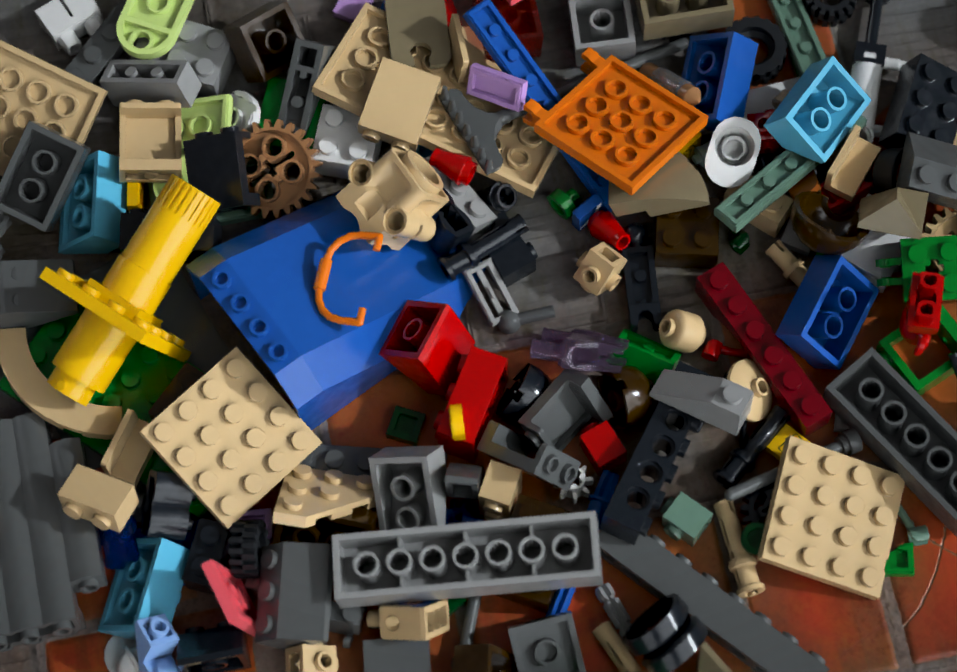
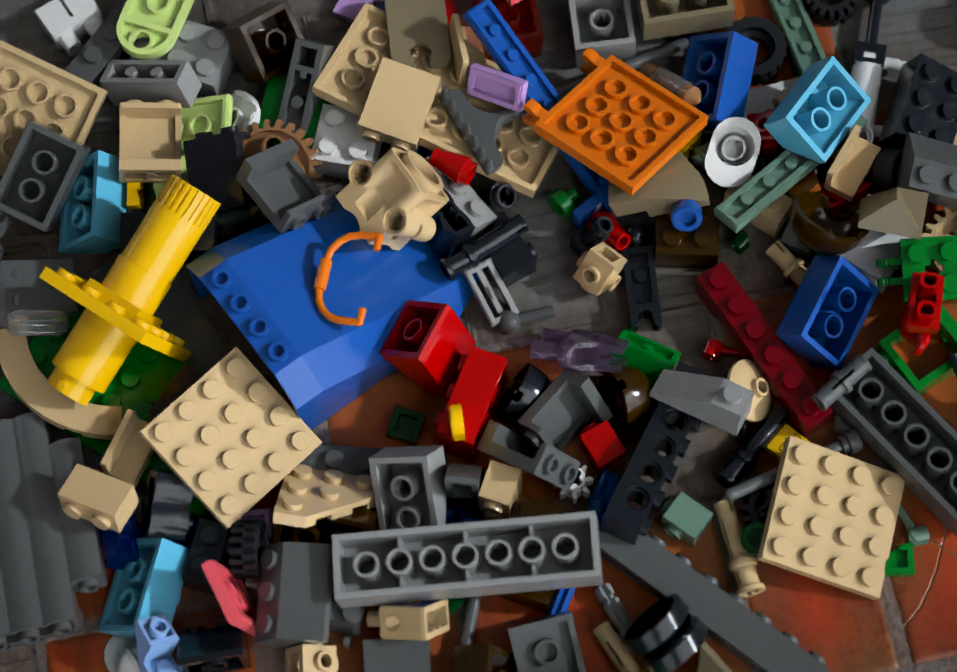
tan head [659,309,706,353] -> none
none -> clear tile [6,310,71,336]
none -> dark grey panel [235,138,336,234]
none -> black bar [568,216,614,258]
none -> blue tile [670,199,702,231]
none -> dark grey pin [811,354,872,411]

